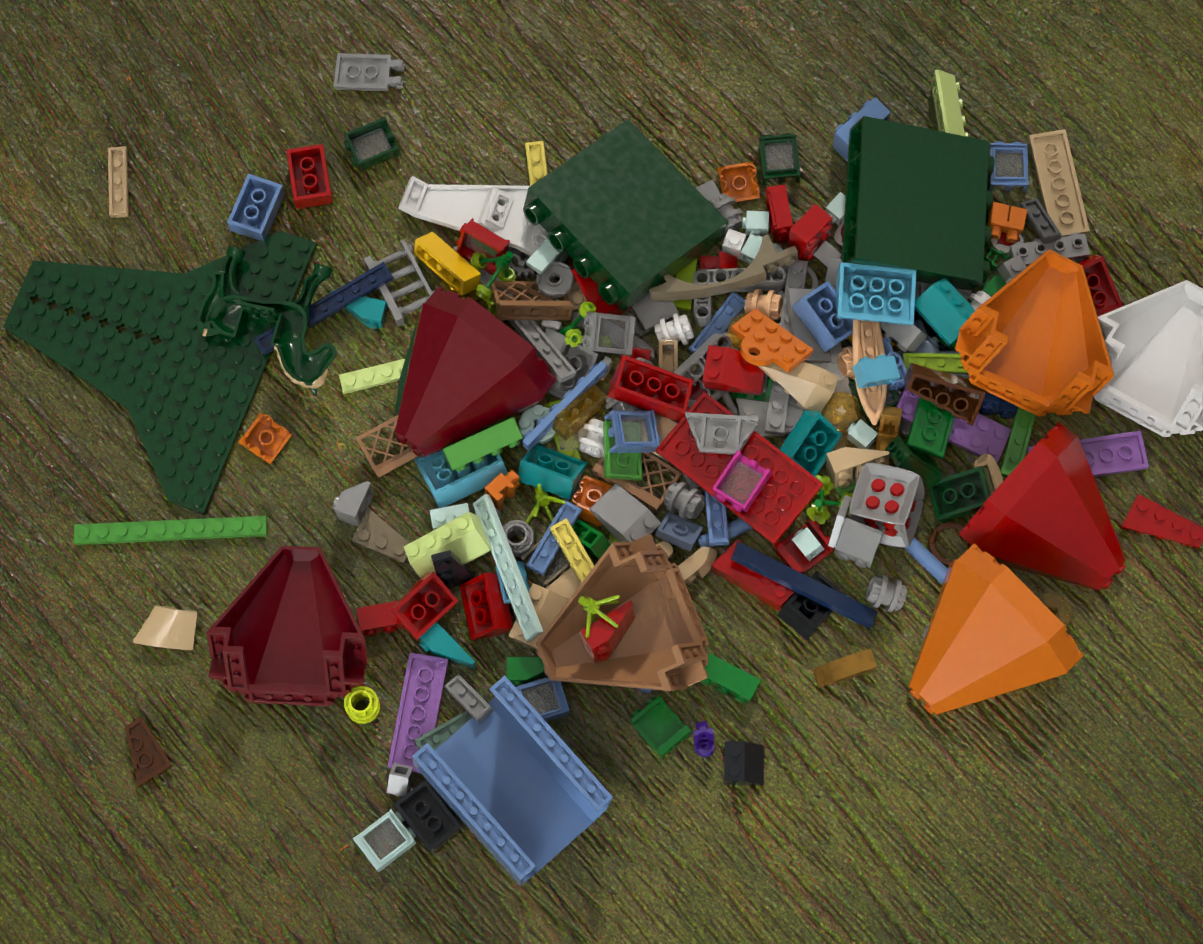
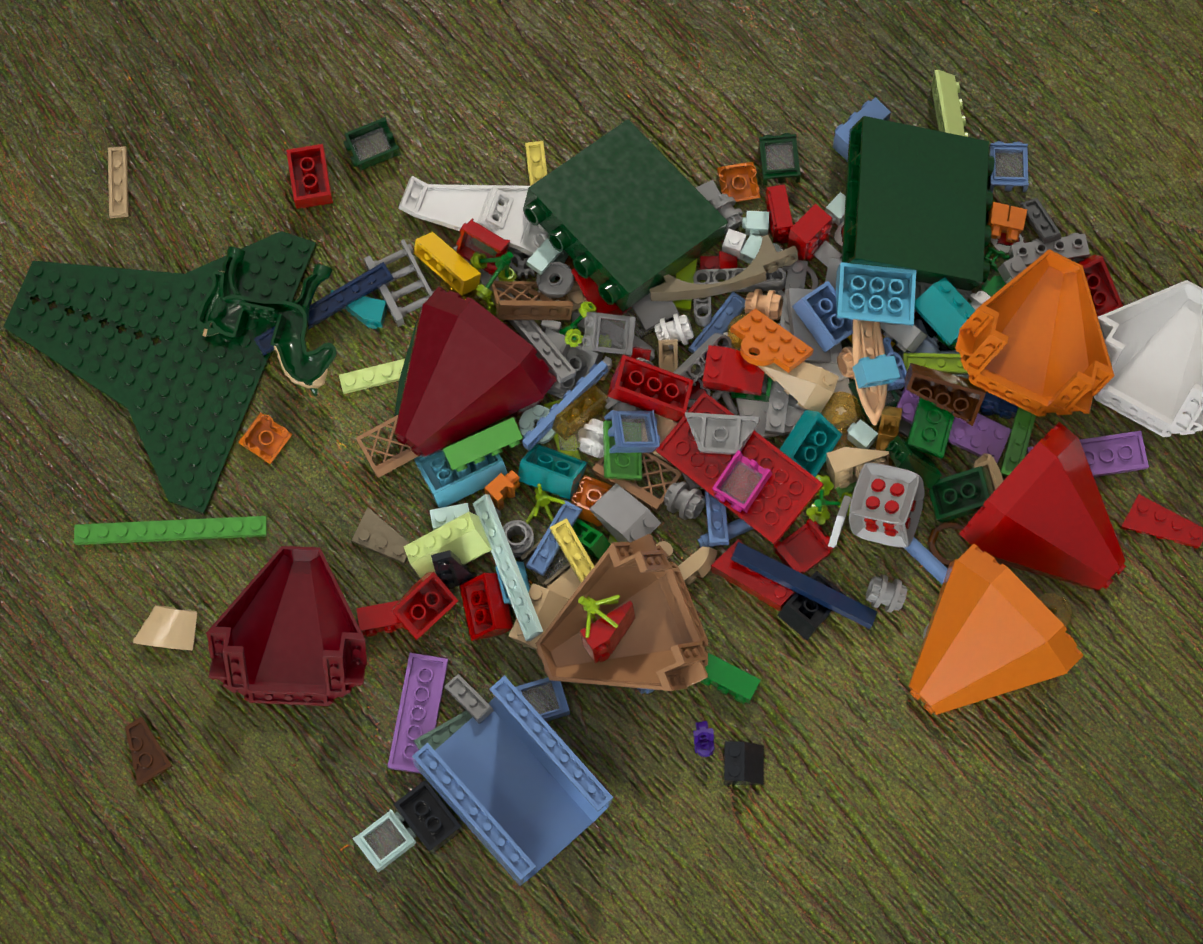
medium blue brick [227,174,285,241] -> none
light grey tile [333,53,405,91] -> none
light grey slope [333,481,374,527] -> none
neon yellow piece [344,686,380,724] -> none
light grey brick [387,763,413,797] -> none
teal slope [419,622,477,669] -> none
green slope [507,657,546,687] -> none
green panel [630,695,691,759] -> none
sand blue plate [655,512,704,551] -> none
light aqua brick [792,528,824,561] -> none
pearl gold slope [813,649,877,688] -> none
light grey slope [834,518,883,568] -> none
tan plate [1028,129,1090,237] -> none

